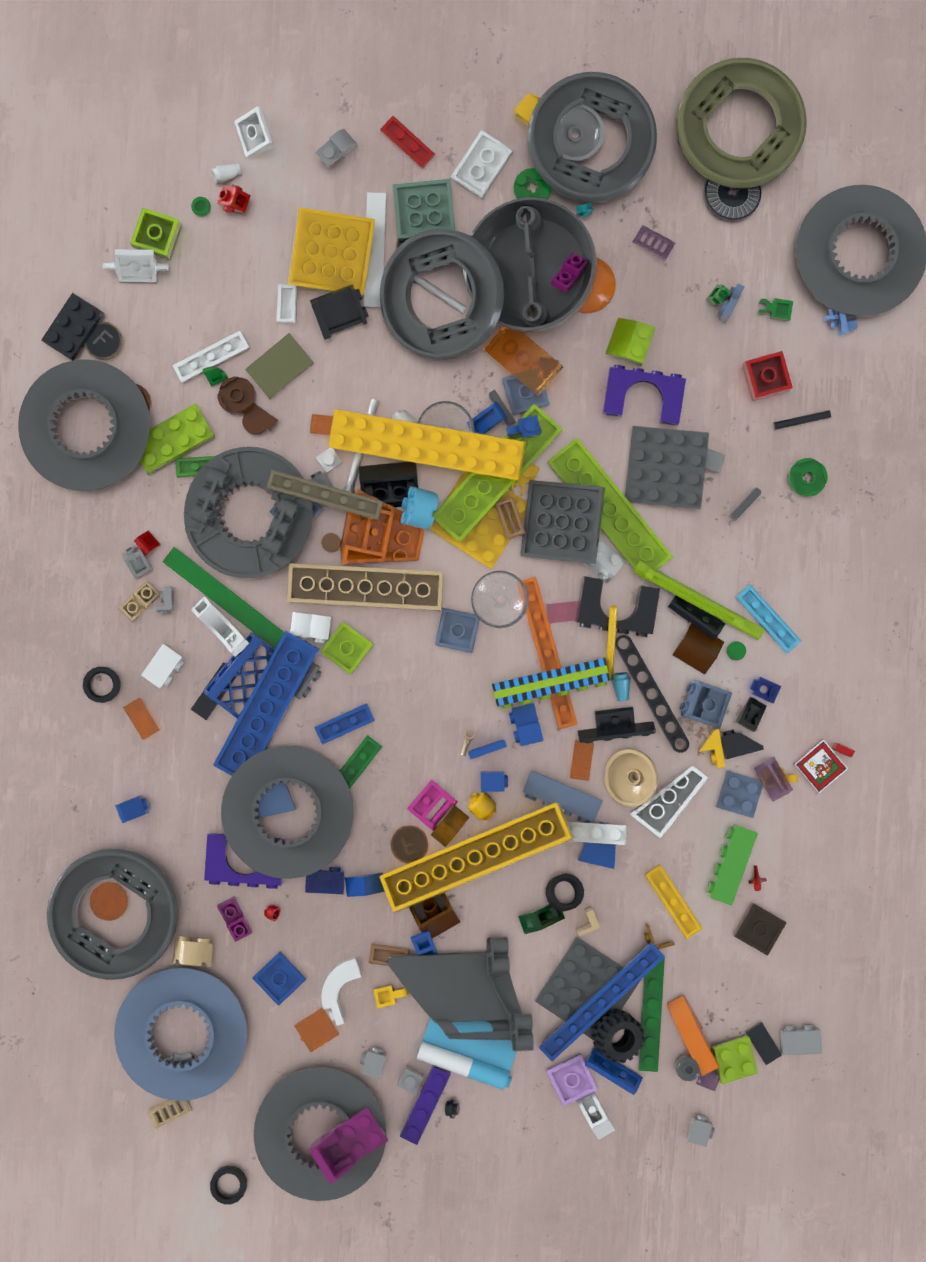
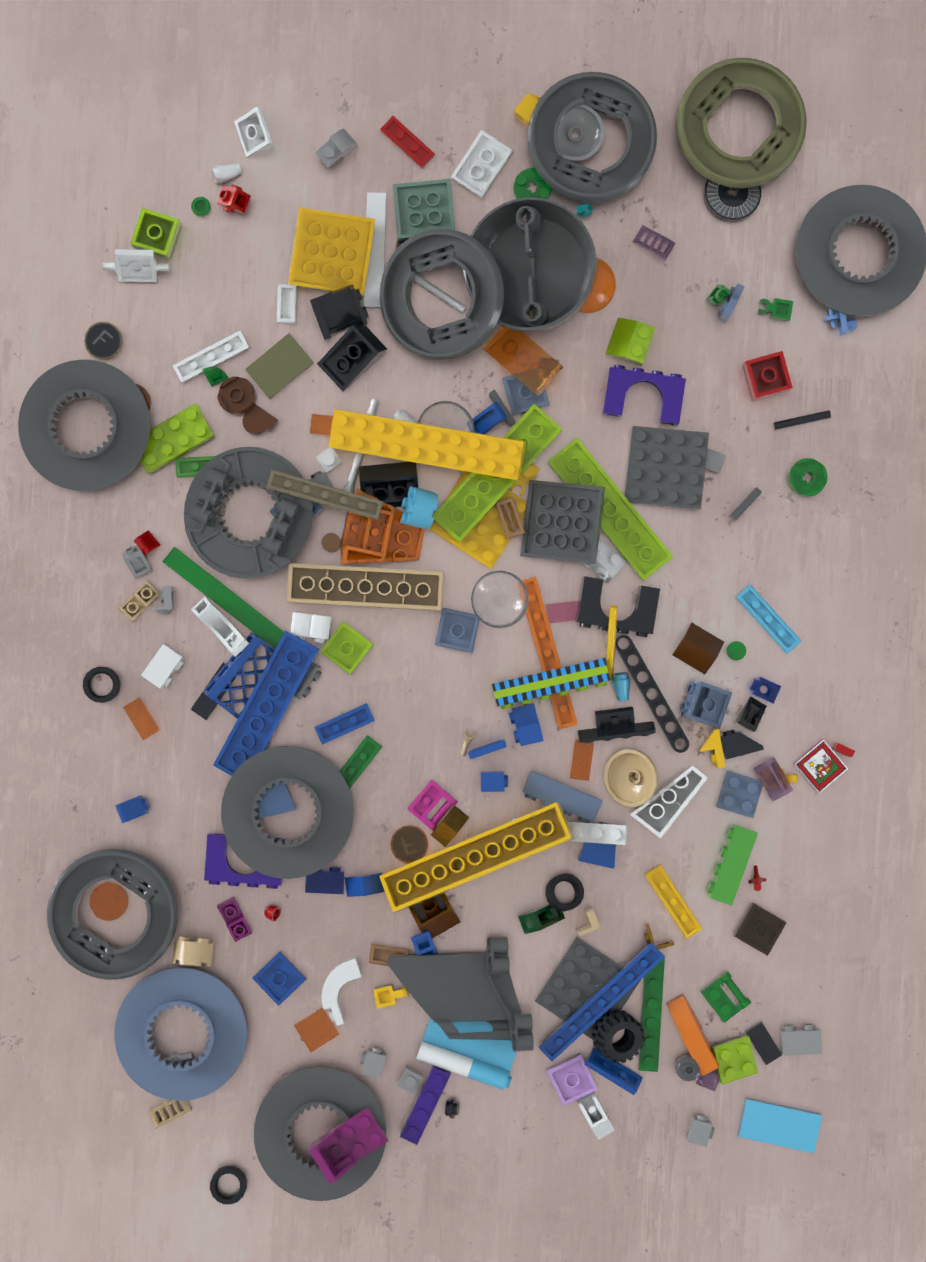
black plate [41,293,105,361] -> none
yellow head [468,792,496,820] -> none
blue plate [506,415,541,439] -> none
magenta slope [551,252,589,293] -> none
lime piece [633,561,764,640] -> none
black plate [668,595,725,640] -> none
none -> black slope [317,321,387,391]
none -> green plate [700,971,751,1023]
none -> medium azure tile [738,1098,822,1153]

